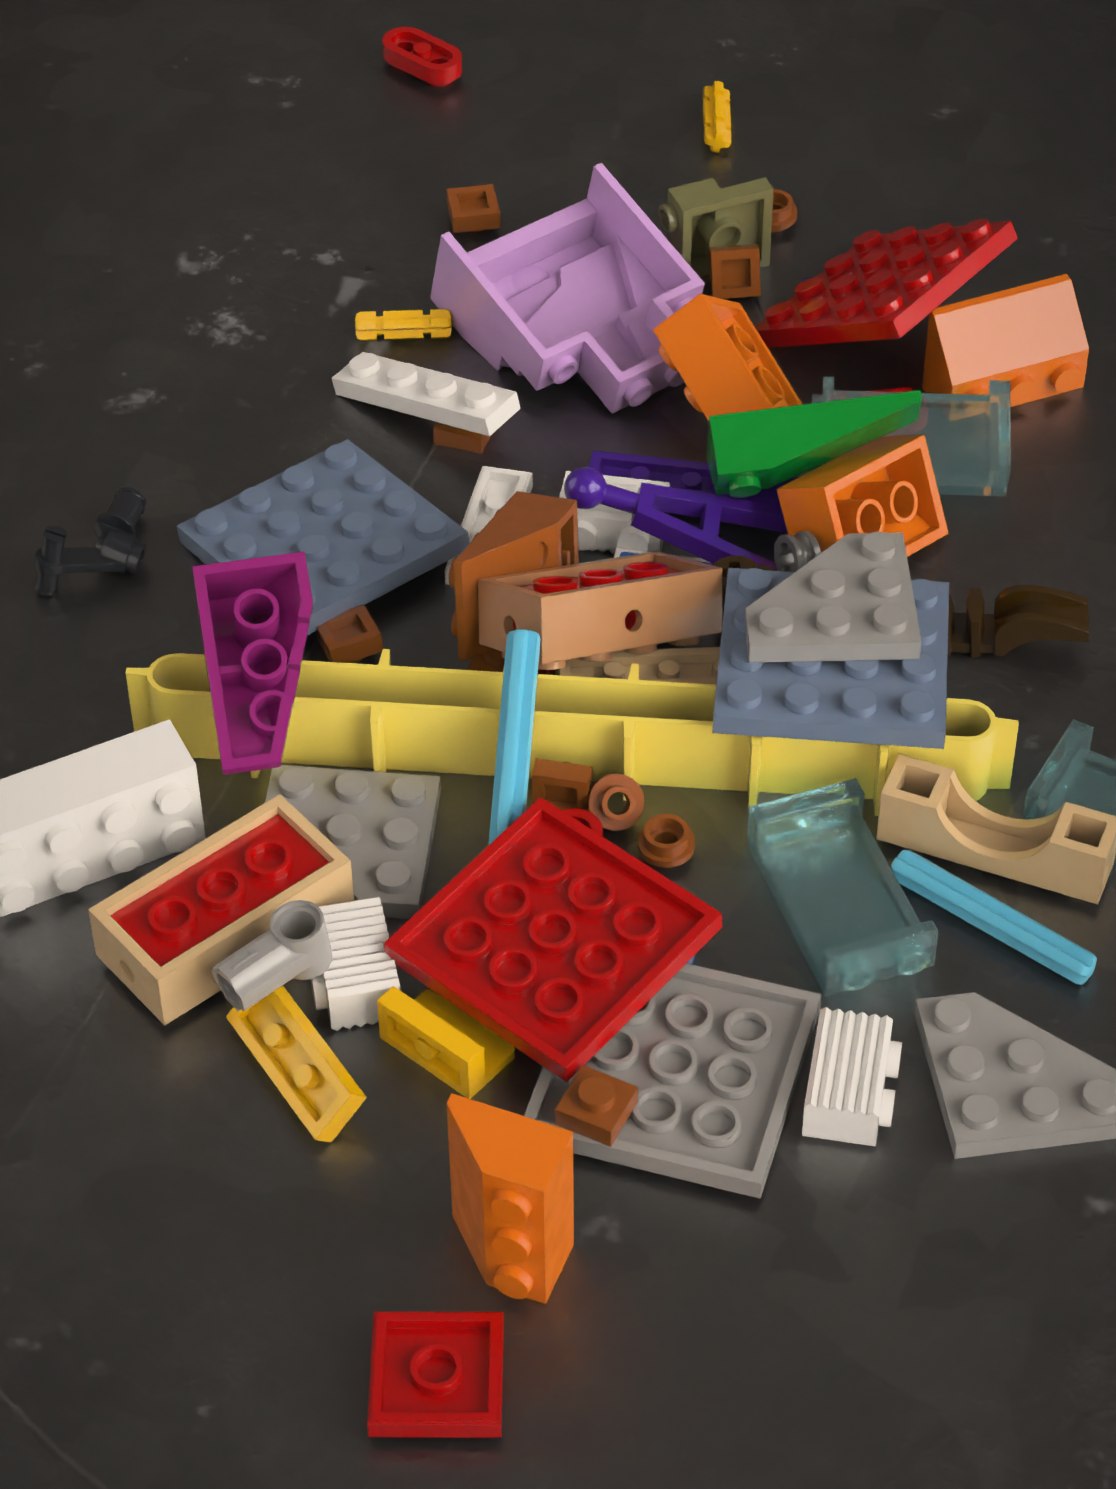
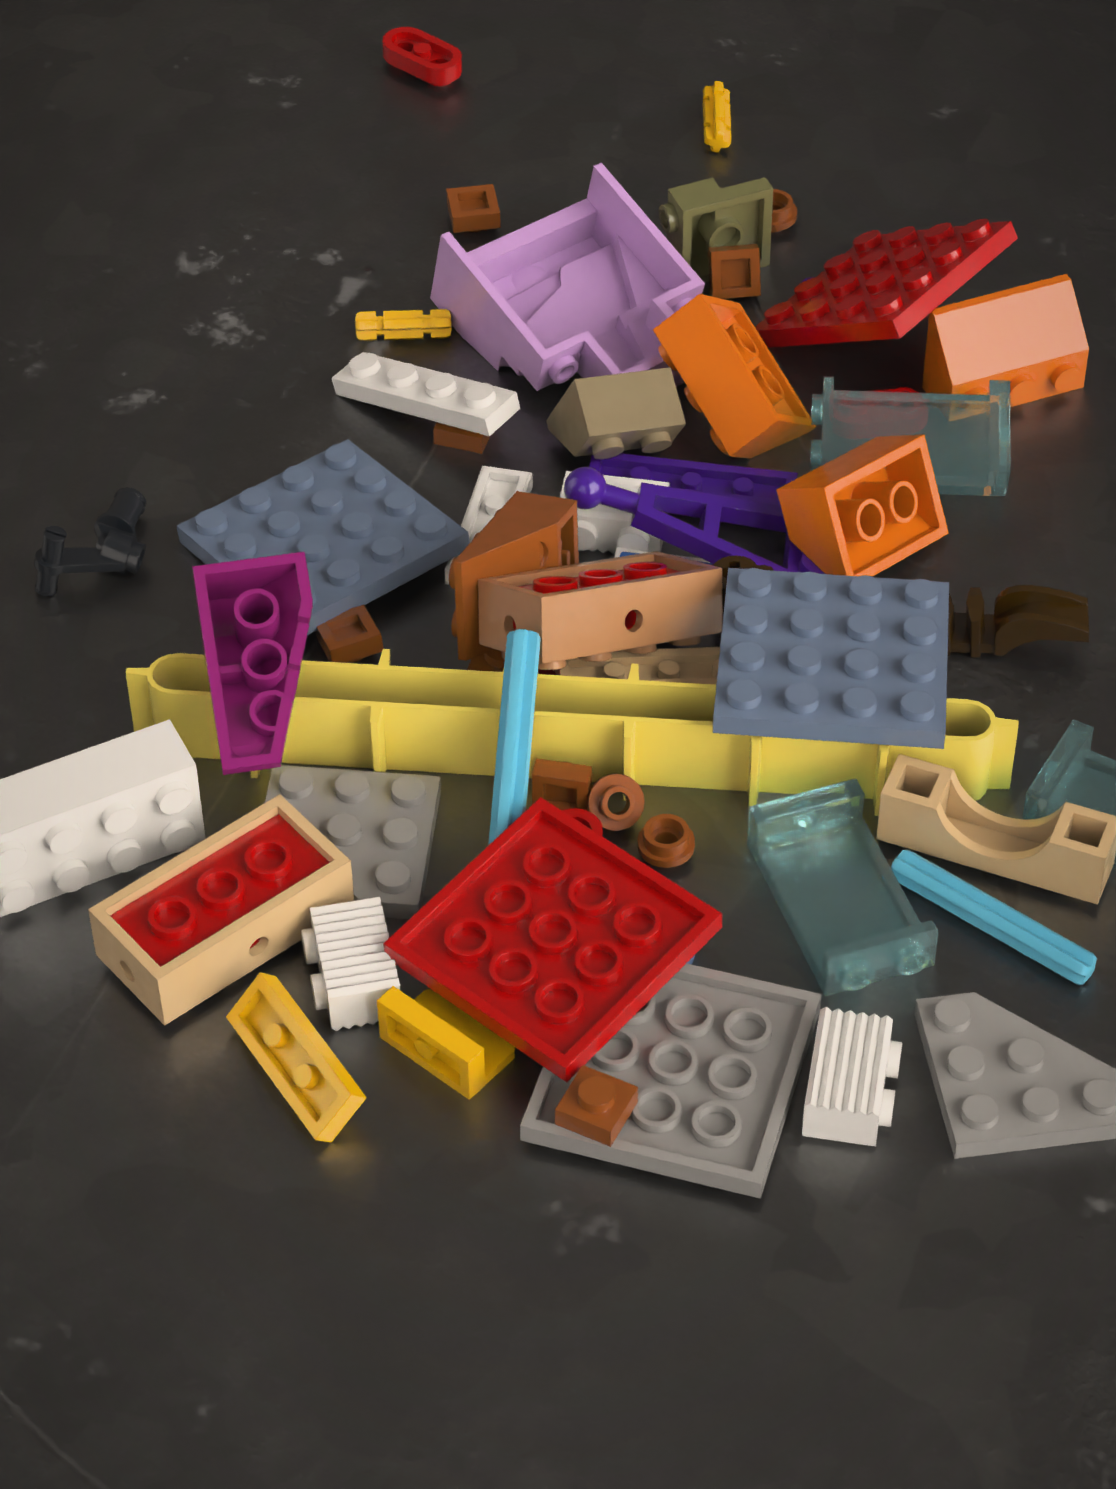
light grey piece [211,900,332,1011] -> none
red plate [367,1311,504,1438] -> none
orange slope [446,1093,574,1304] -> none
green wedge [707,390,922,498] -> none
light grey plate [745,532,921,663] -> none
dark grey bush [774,531,821,572] -> none
none -> dark tan slope [546,367,686,460]

